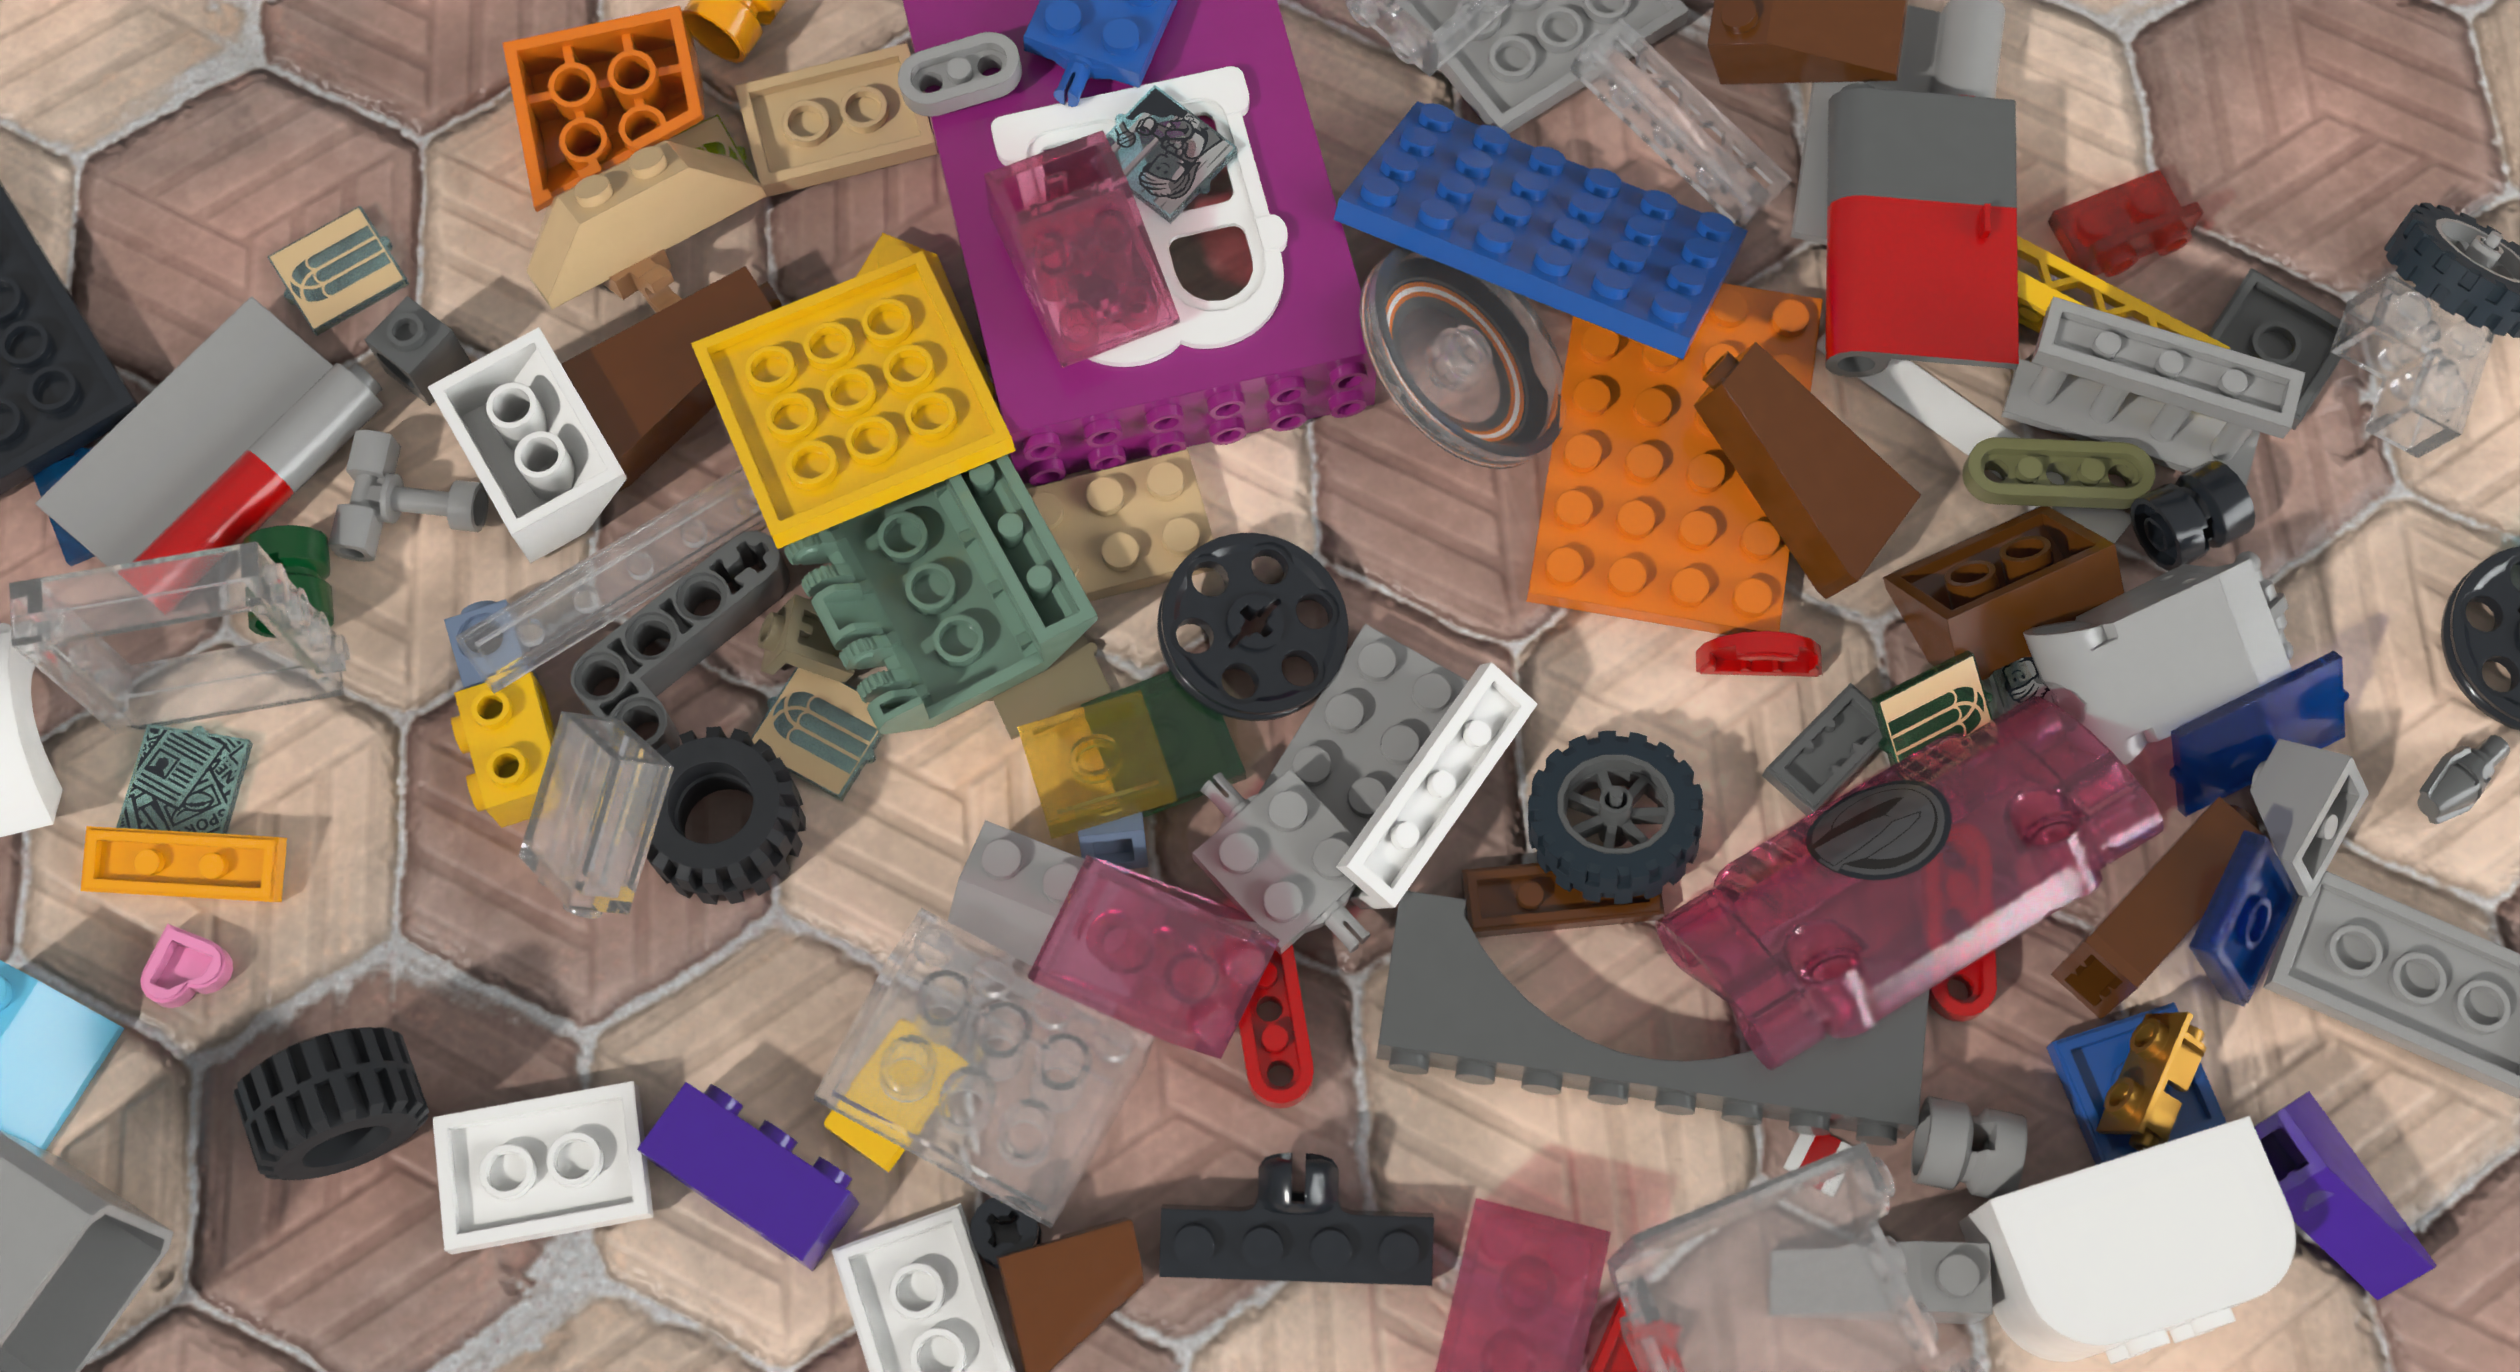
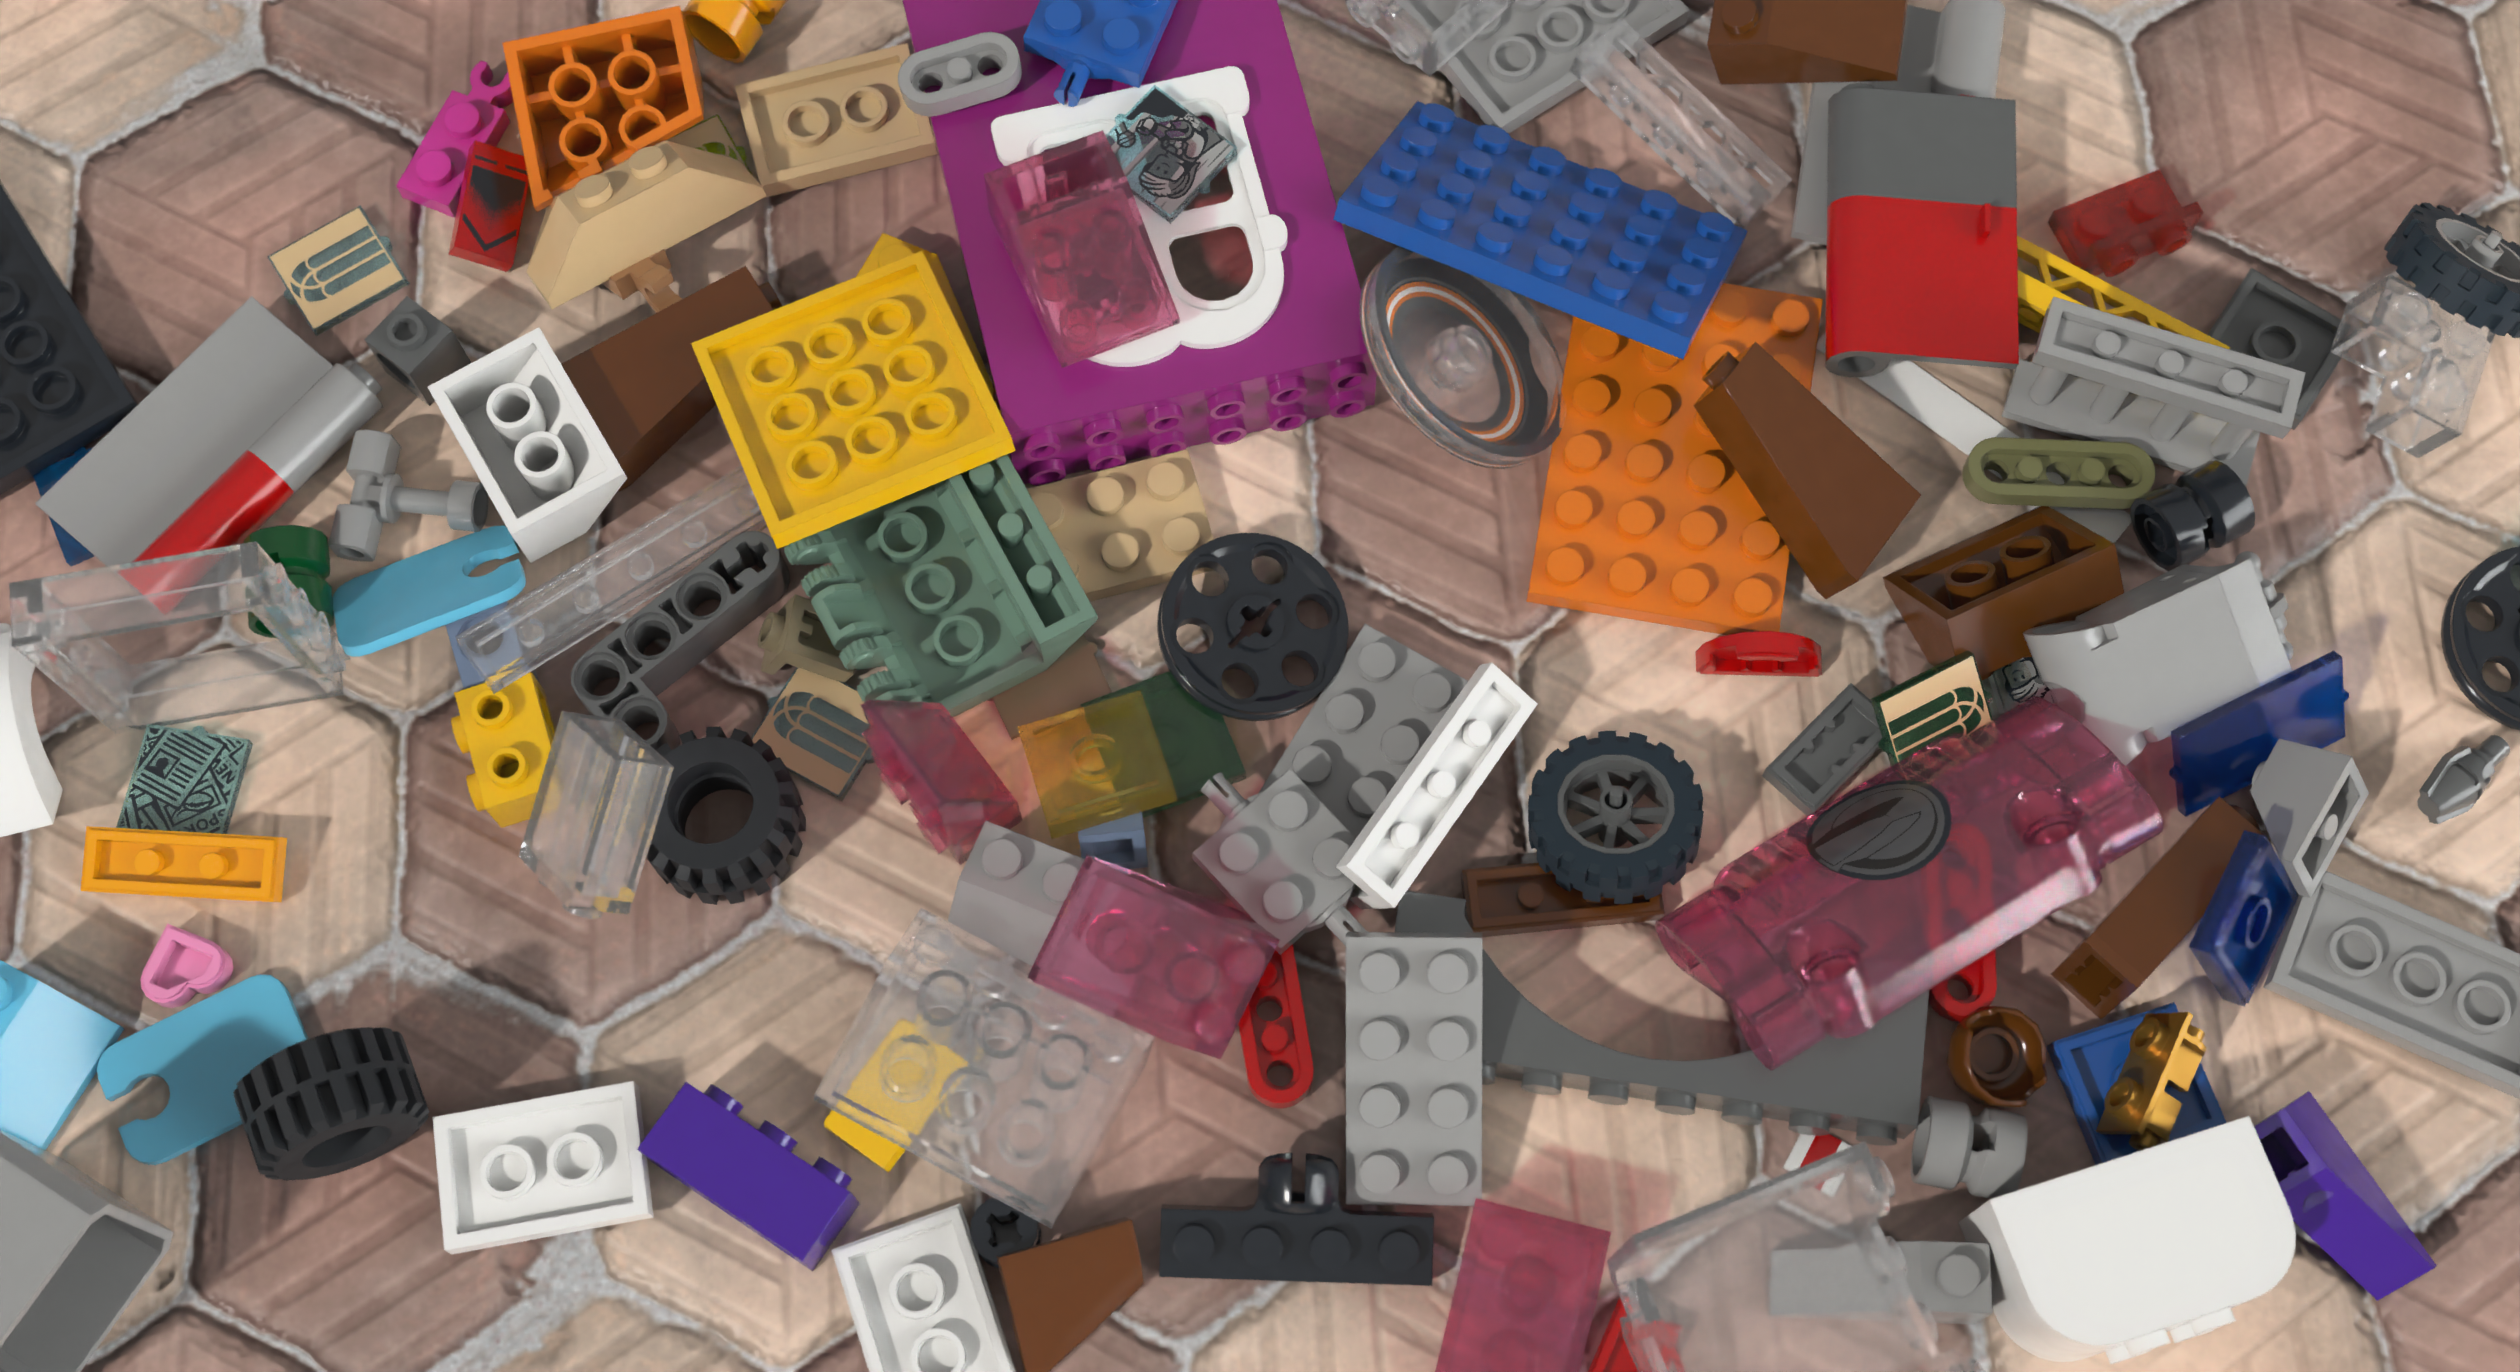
none -> medium azure piece [97,974,309,1165]
none -> medium azure piece [333,526,526,657]
none -> dark pink plate [396,60,514,218]
none -> red tile [448,140,529,272]
none -> clear pink slope [861,699,1023,865]
none -> light grey plate [1346,932,1482,1206]
none -> reddish brown hair [1947,1006,2048,1109]

